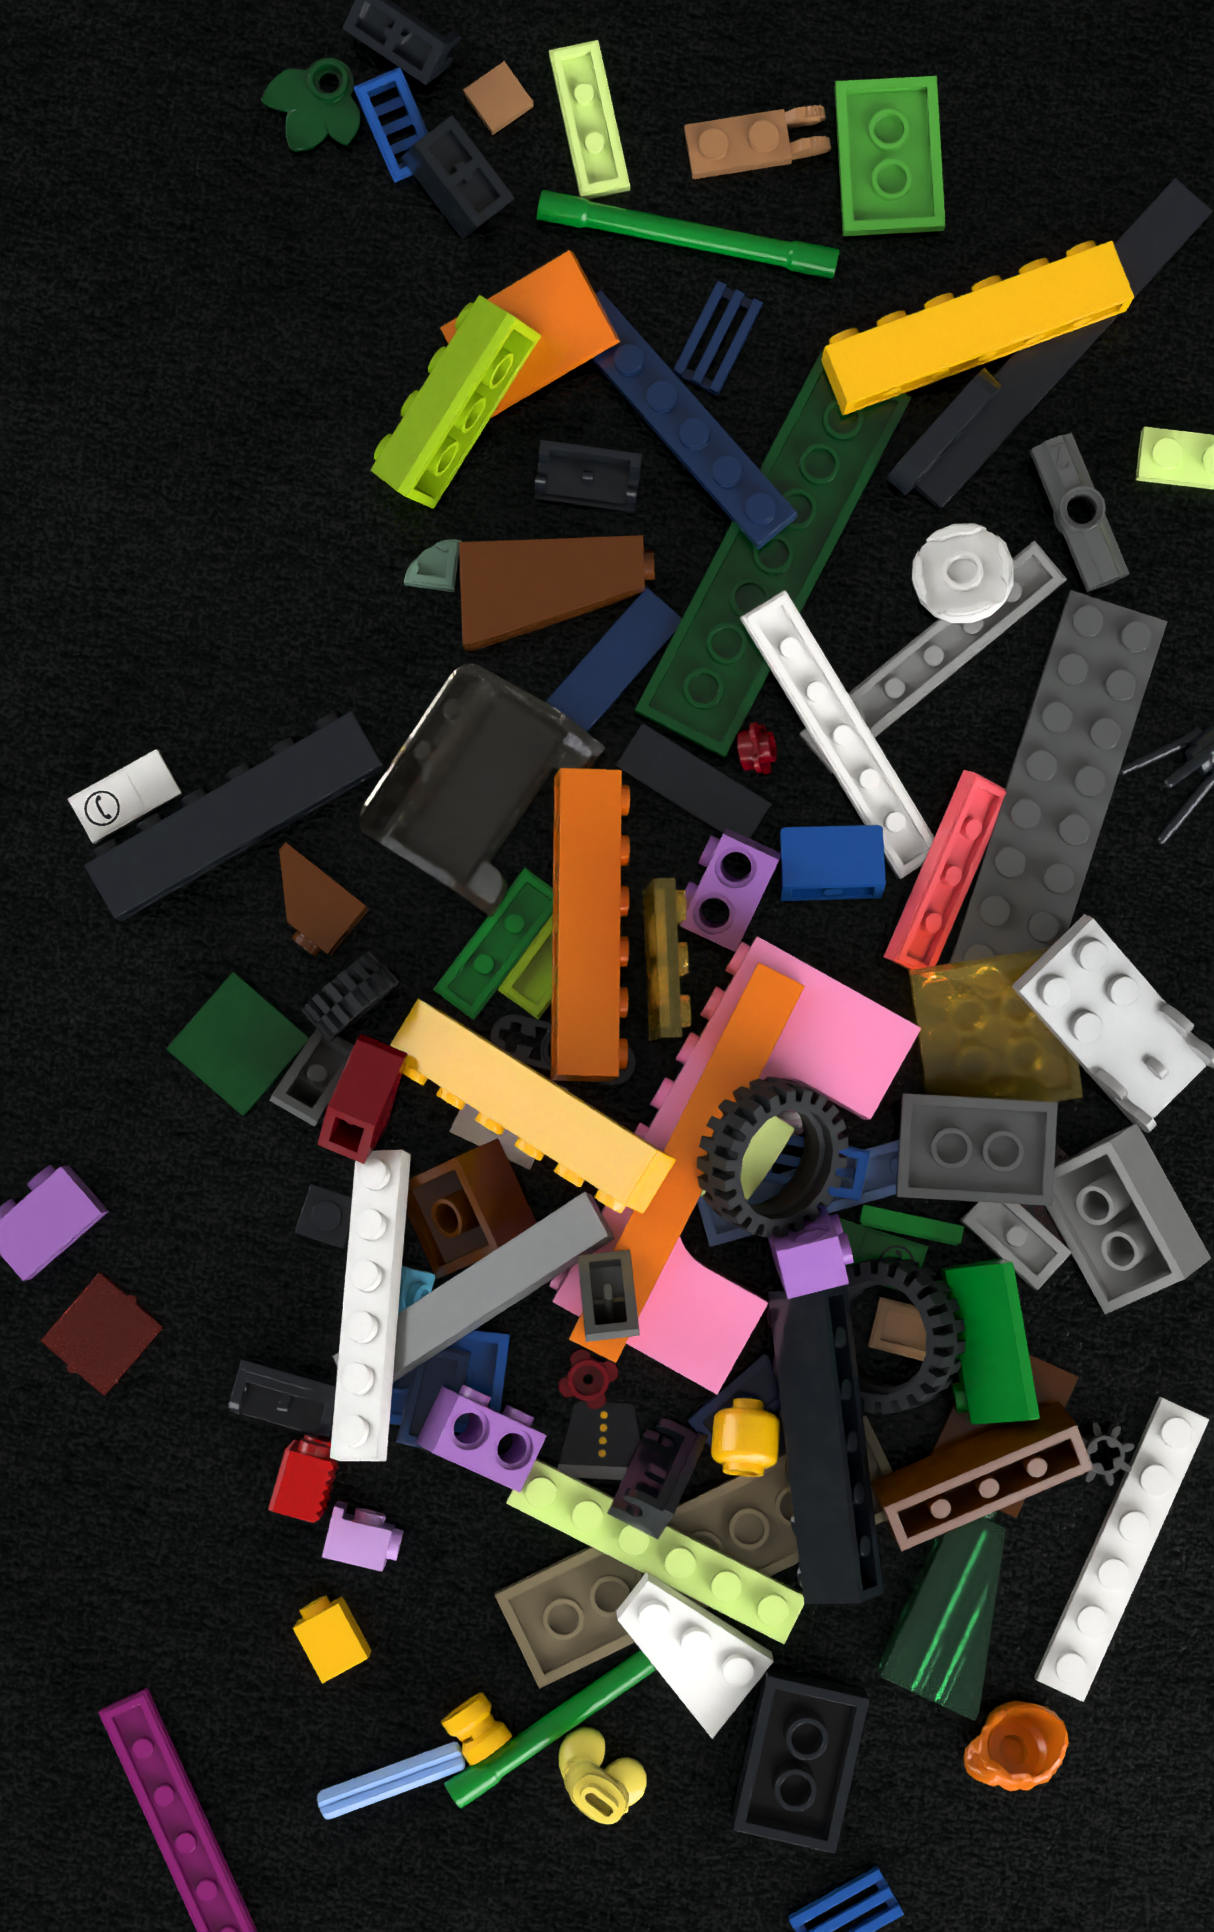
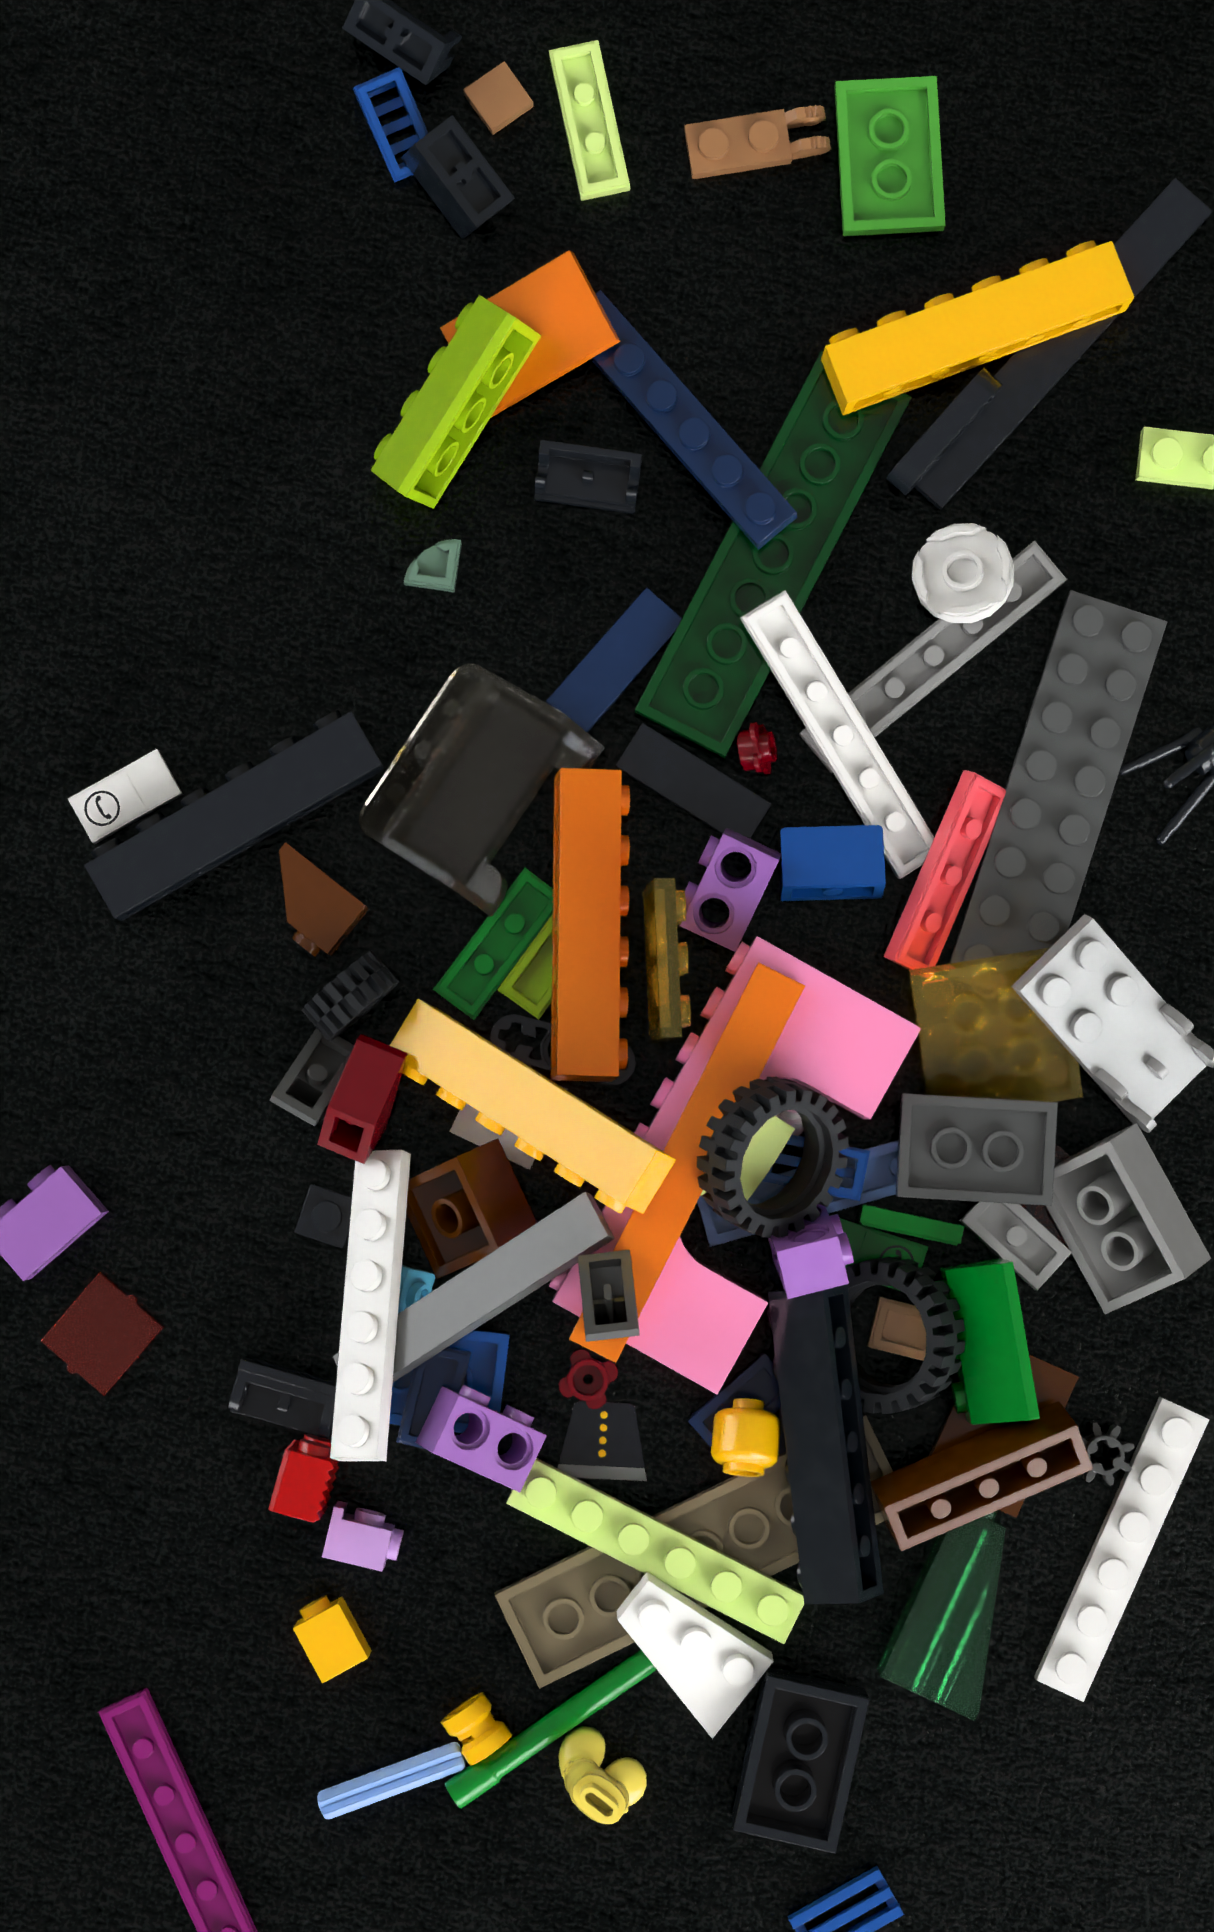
dark green tile [166,972,310,1116] -> none
dark green plate [262,58,361,152] -> none
reddish brown slope [459,535,655,651] -> none
green piece [537,189,840,279] -> none
black hinge [607,1418,708,1539] -> none
dark blue tile [673,281,763,396] -> none
orange hair [964,1700,1069,1791] -> none
dark grey piece [1030,433,1129,592] -> none

